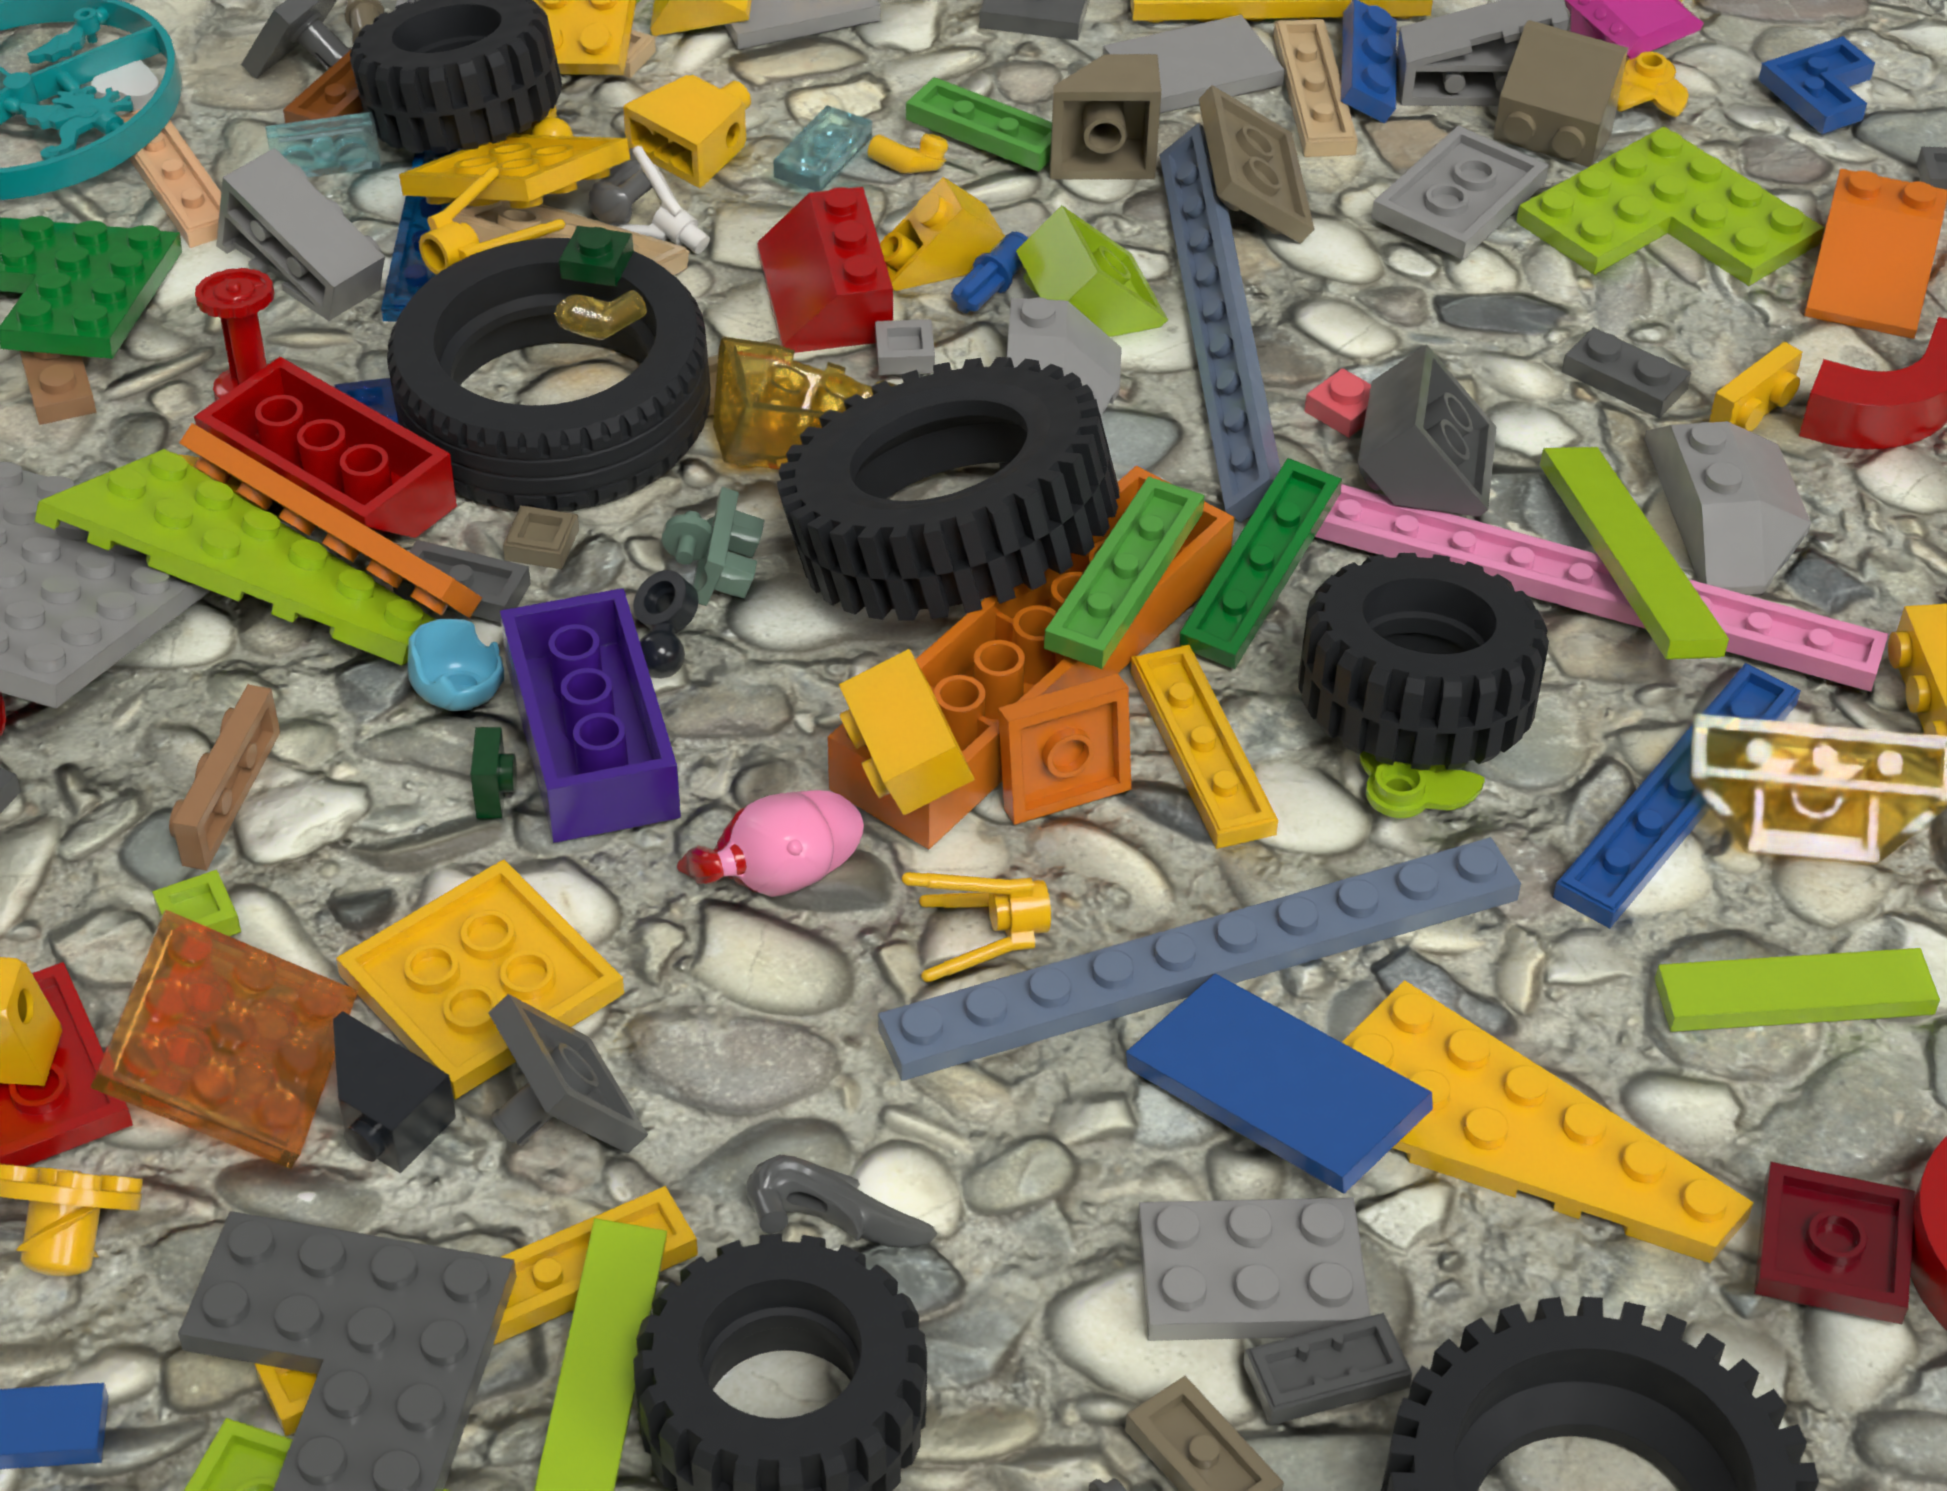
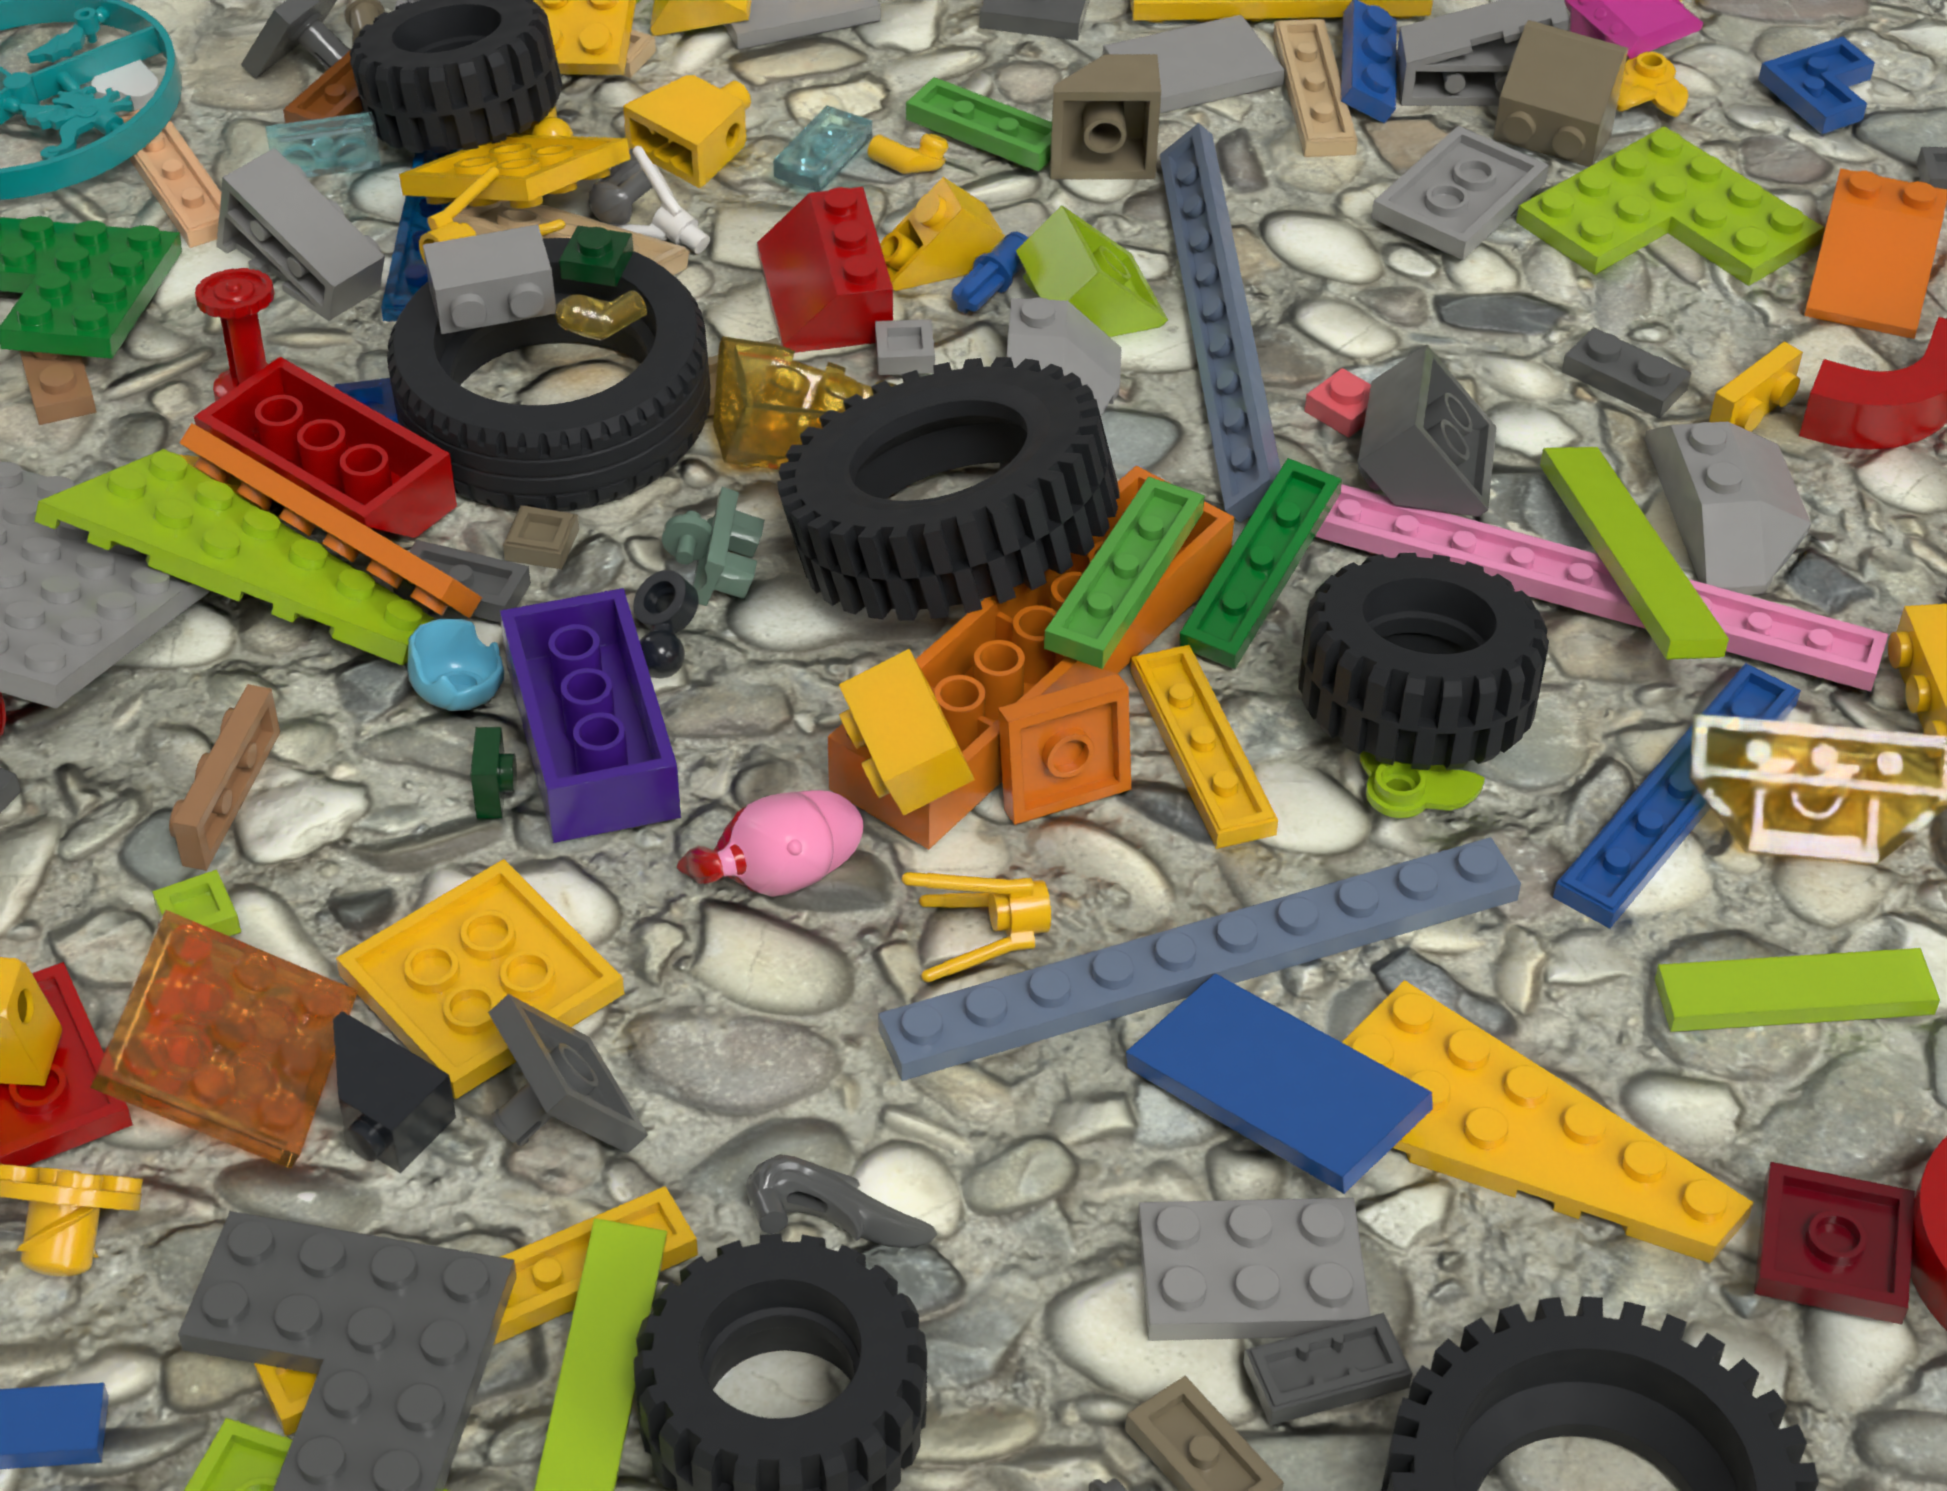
dark tan plate [1198,85,1314,244] -> none
none -> light grey brick [423,224,557,334]

